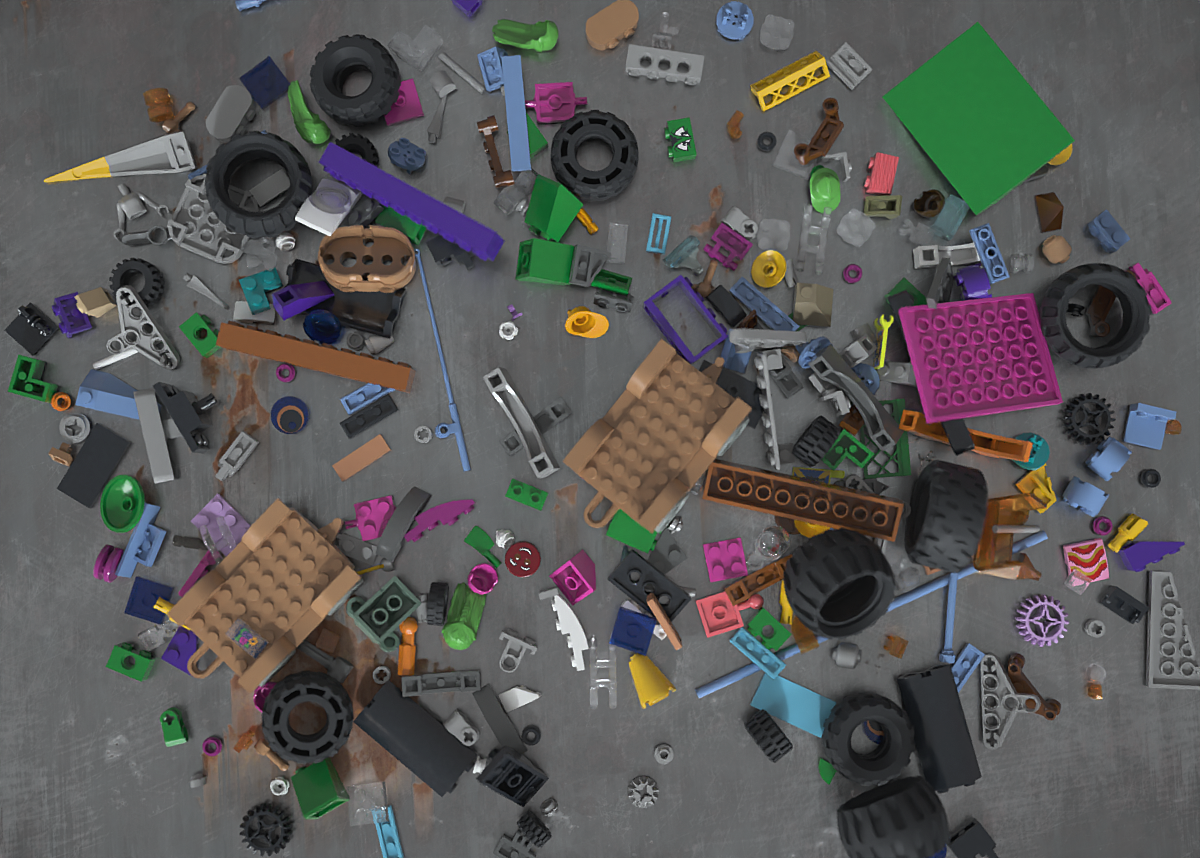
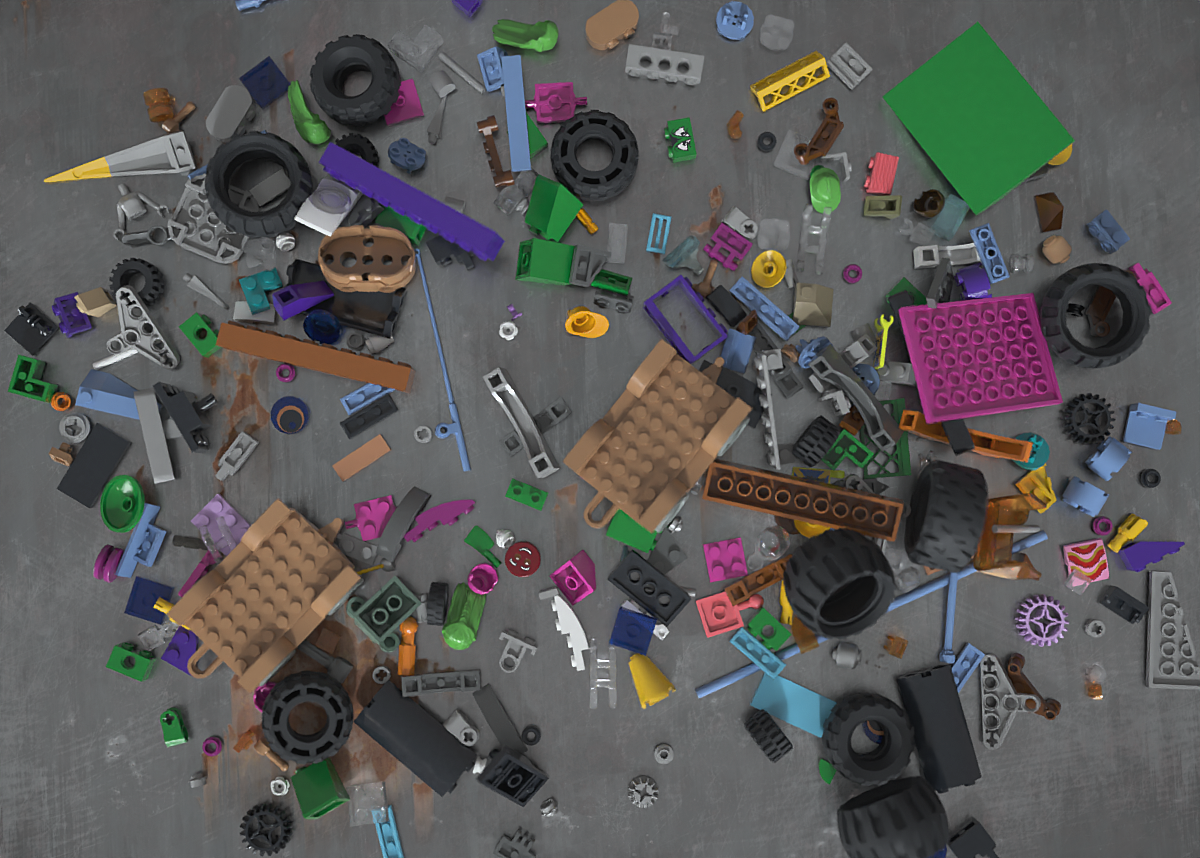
tile [225,618,269,659] -> none
white slope [498,685,542,713] -> none
black tyre [517,811,552,848] -> none
nougat tile [647,593,682,650] -> none
light grey beam [729,329,807,353] -> none
clear piece [837,209,875,247] -> none

